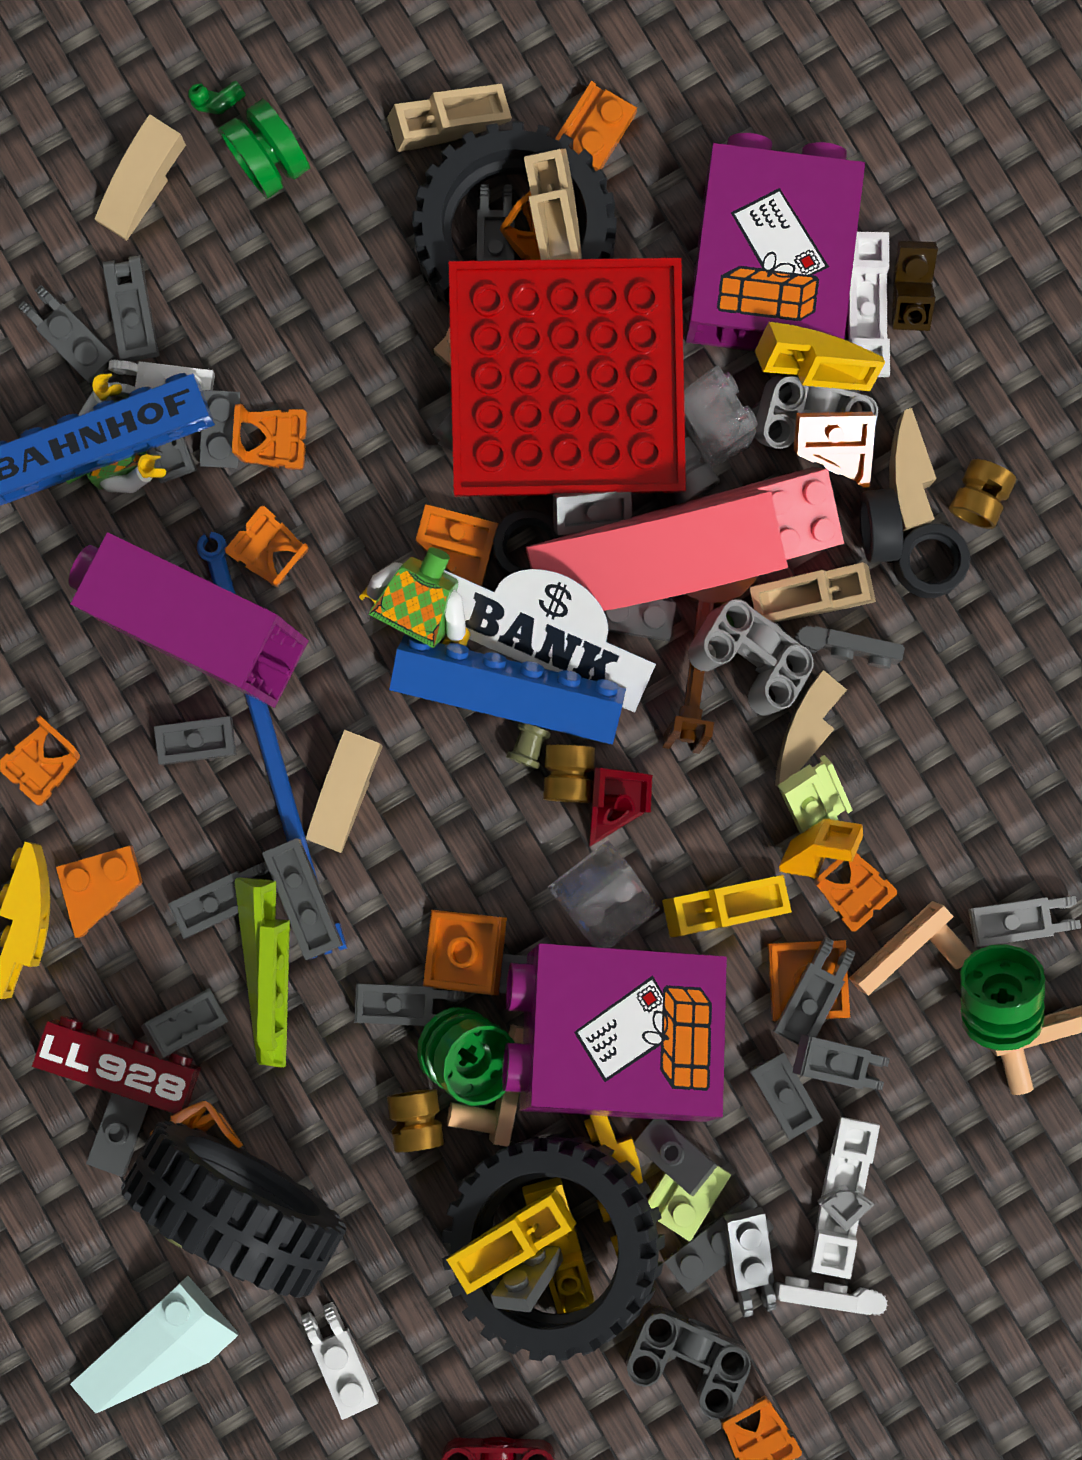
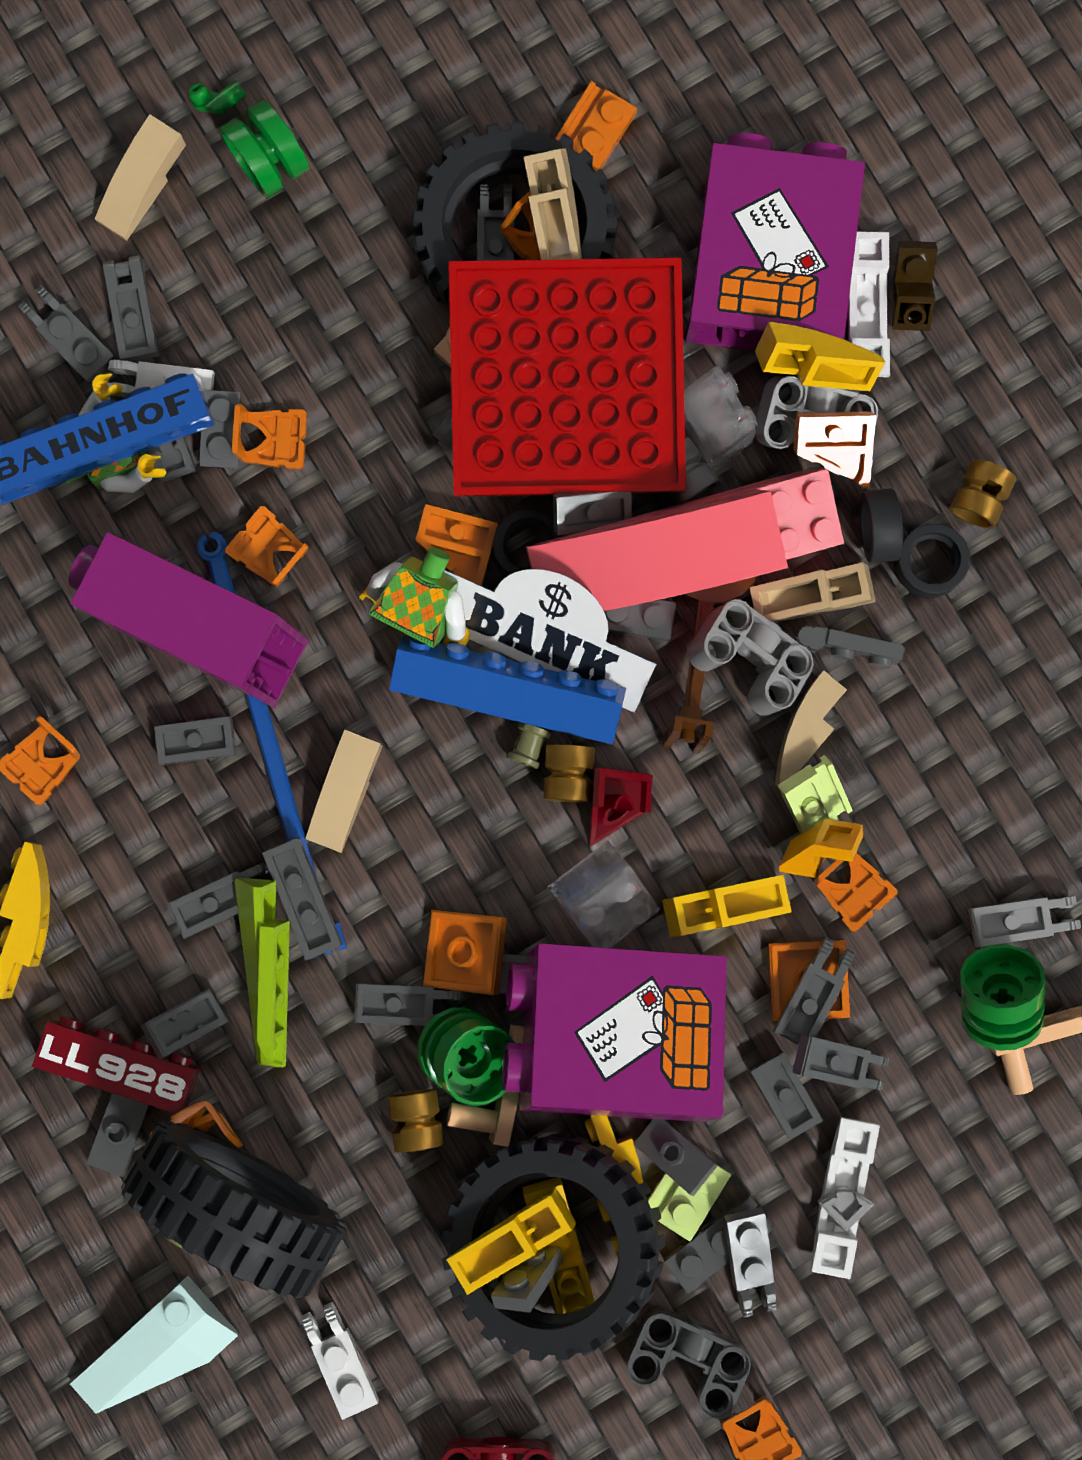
orange wing [56,846,143,938] -> none
tan slope [387,84,512,152] -> none
white hinge [773,1276,888,1316] -> none
light nougat piece [849,901,972,996] -> none
tan slope [889,408,936,534] -> none

